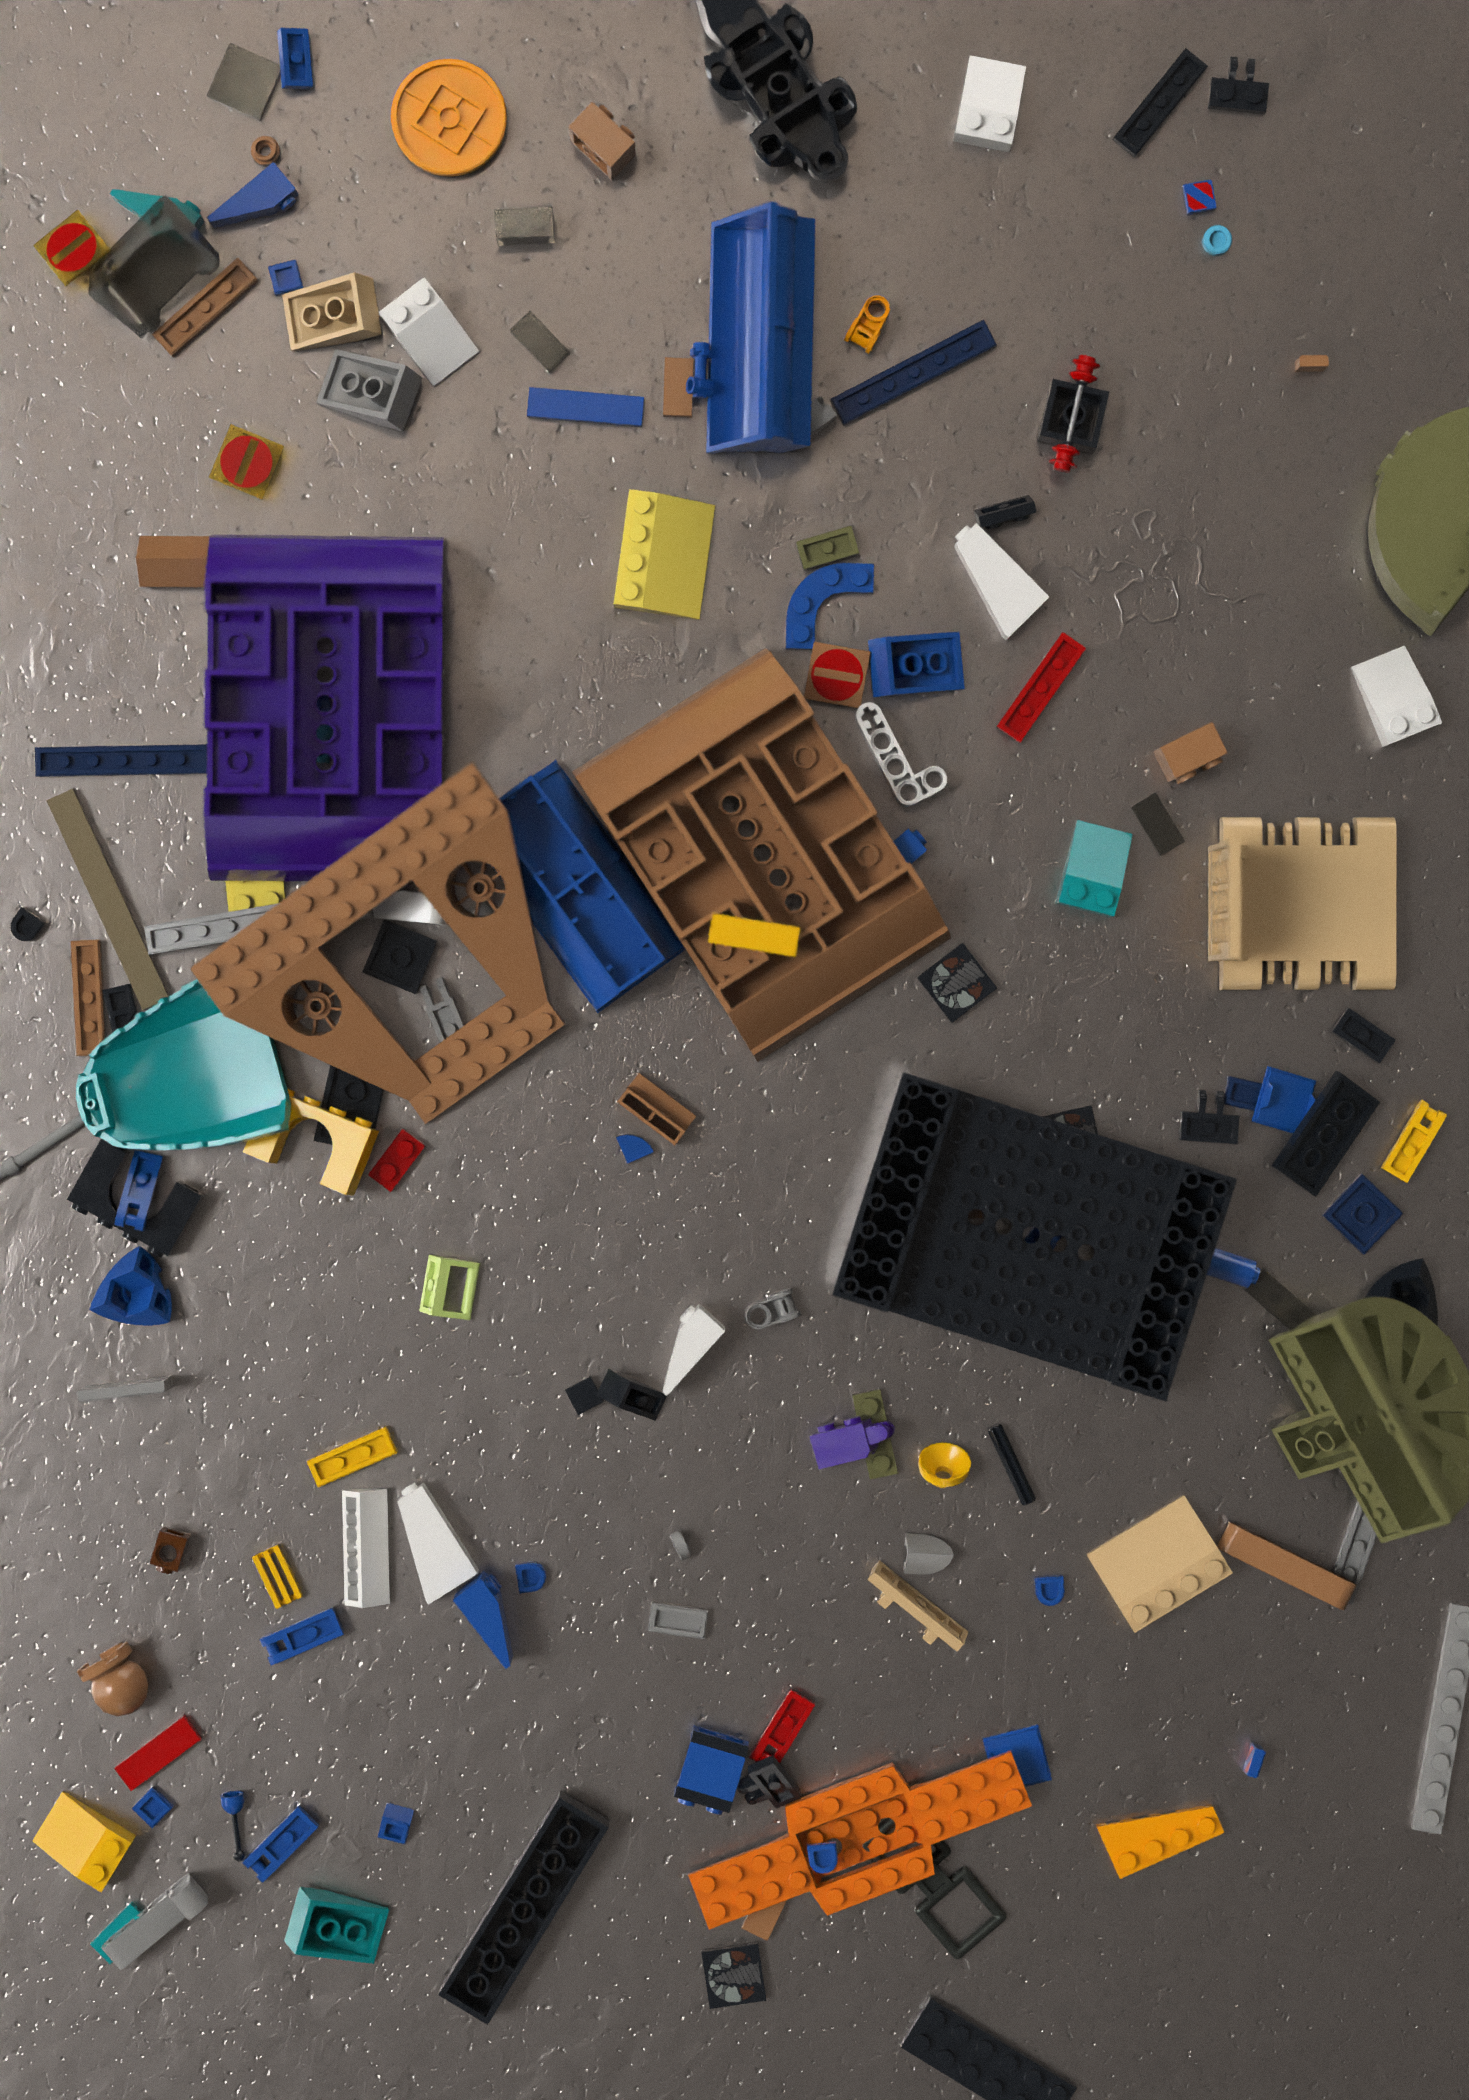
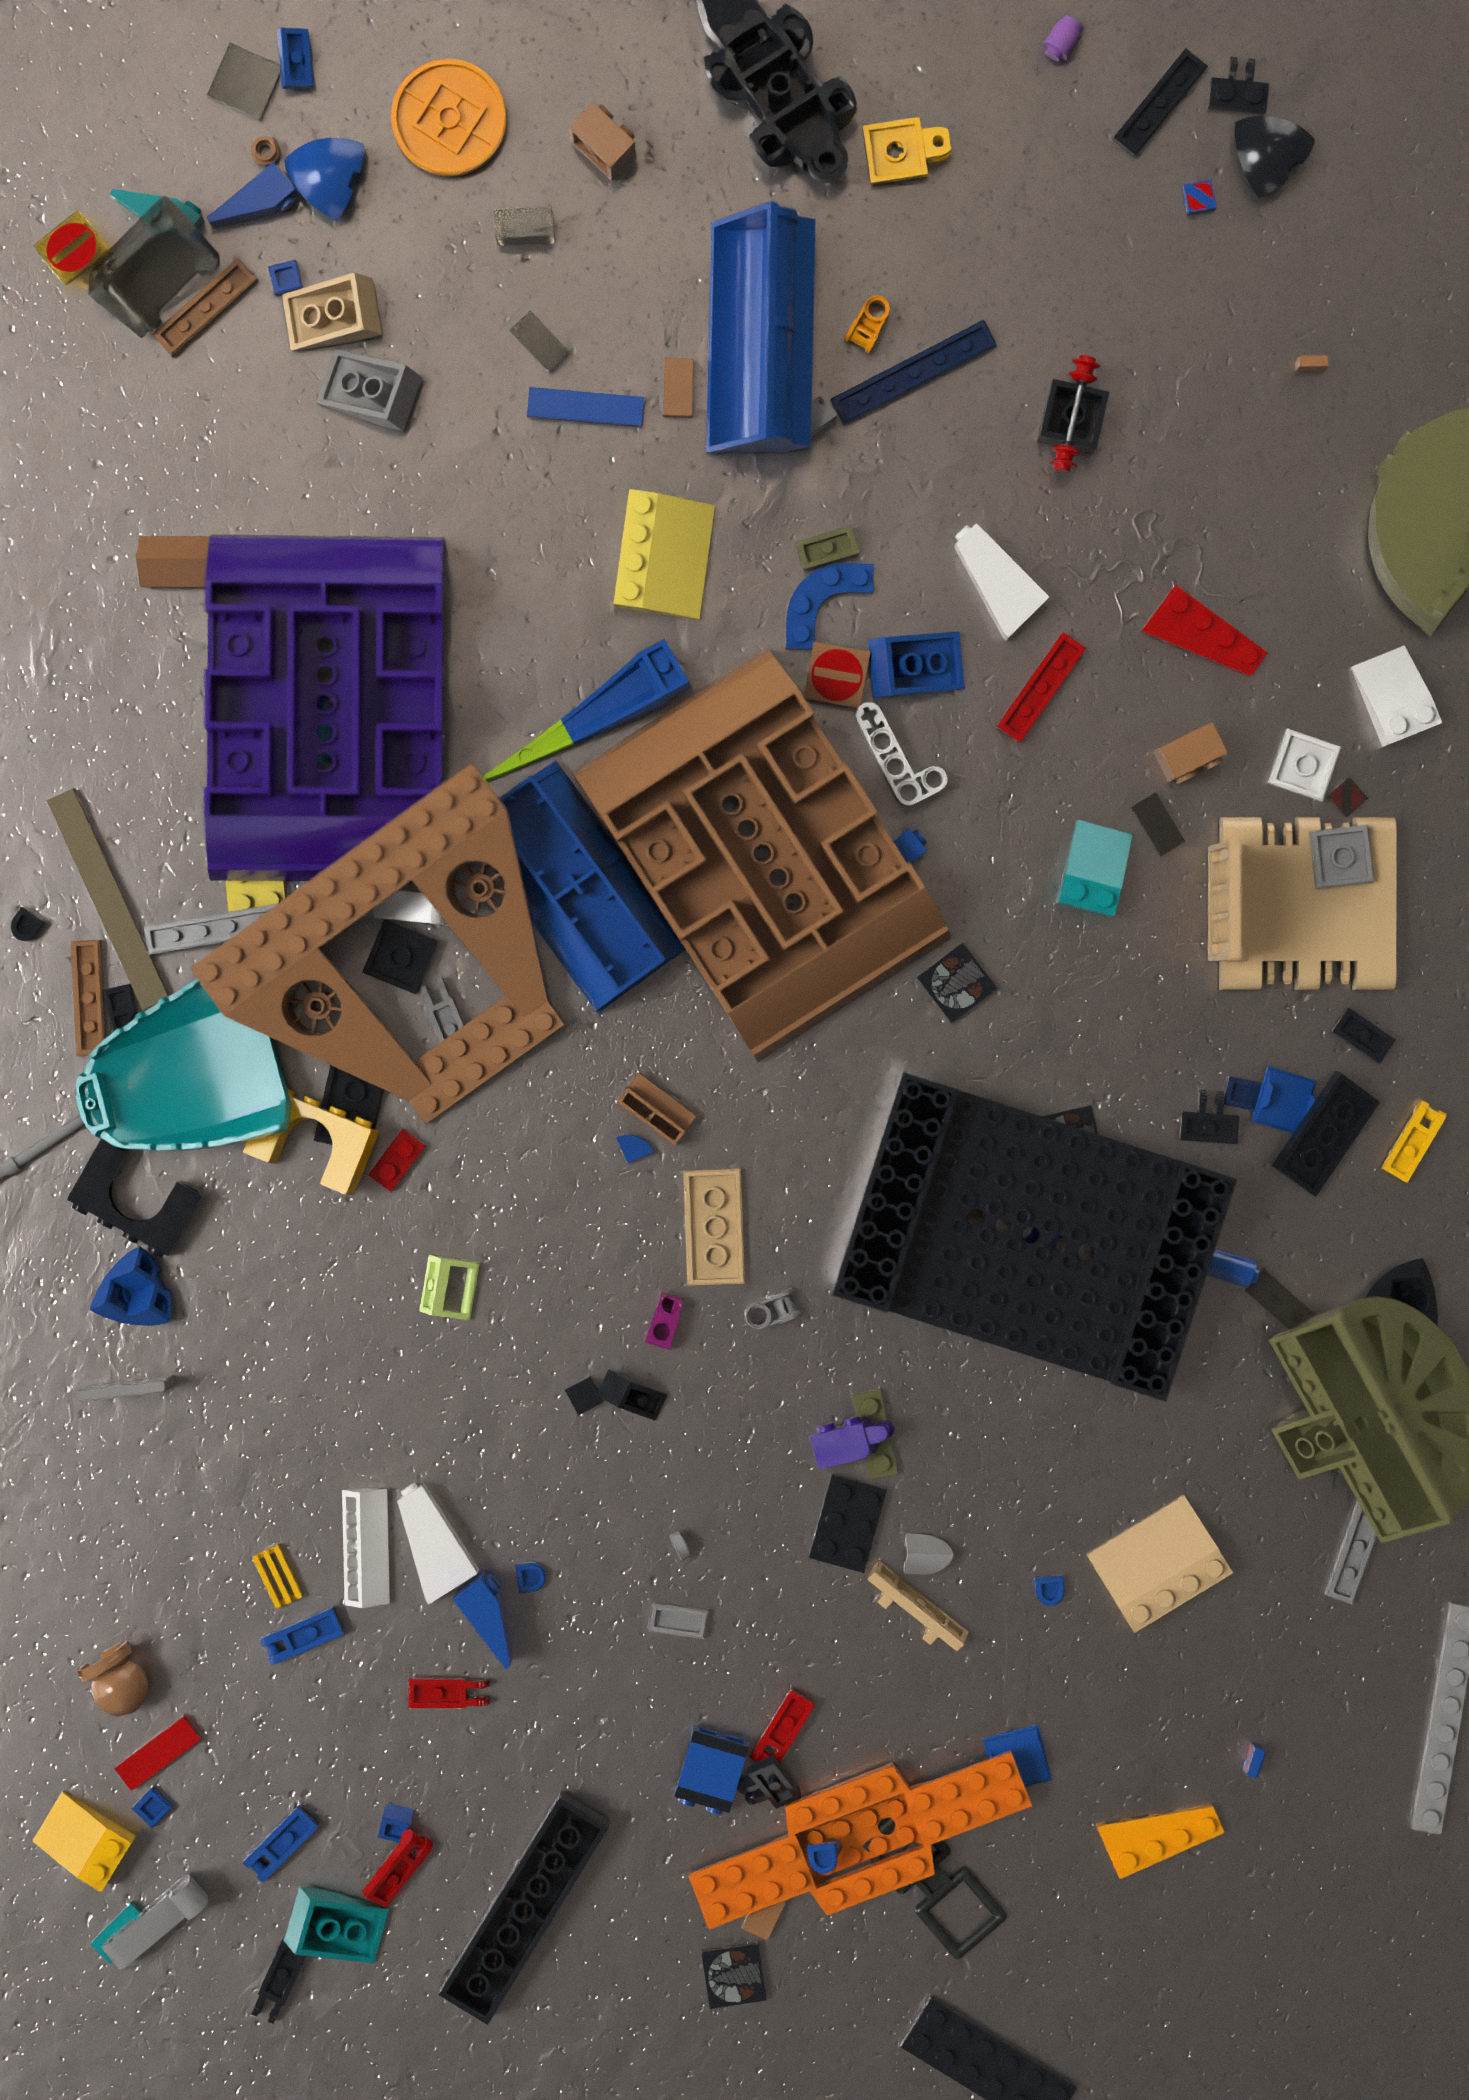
dark blue tile [35,744,207,777] -> none
blue plate [115,1150,163,1231] -> none
reddish brown brick [150,1527,191,1574] -> none
piece [209,424,284,500] -> none
hinge [220,1791,245,1862] -> none
yellow tile [307,1426,398,1488] -> none
white slope [378,277,479,387] -> none
white slope [663,1304,725,1396] -> none
blue bar [686,342,714,399] -> none
yellow tile [708,913,800,957] -> none
yellow piece [918,1443,971,1488] -> none
white slope [953,55,1026,152] -> none
black plate [974,495,1037,529] -> none
black axle [988,1424,1036,1506] -> none
medium azure tile [1202,225,1232,256] -> none
medium nougat beam [1217,1522,1357,1611] -> none
dark blue tile [1321,1174,1404,1255] -> none
none -> black hinge [251,1939,306,2024]
none -> blue brick [284,138,364,221]
none -> red plate [362,1829,433,1908]
none -> red hinge [408,1677,490,1708]
none -> blue plate [483,639,691,782]
none -> magenta leg [645,1292,684,1350]
none -> tan tile [683,1168,745,1286]
none -> black plate [808,1474,887,1573]
none -> yellow plate [863,117,951,185]
none -> medium lavender brick [1043,15,1084,61]
none -> red wing [1141,585,1268,677]
none -> black brick [1235,116,1315,198]
none -> white tile [1267,728,1341,802]
none -> light grey tile [1309,824,1375,889]
none -> clear smoke tile [1327,777,1368,818]

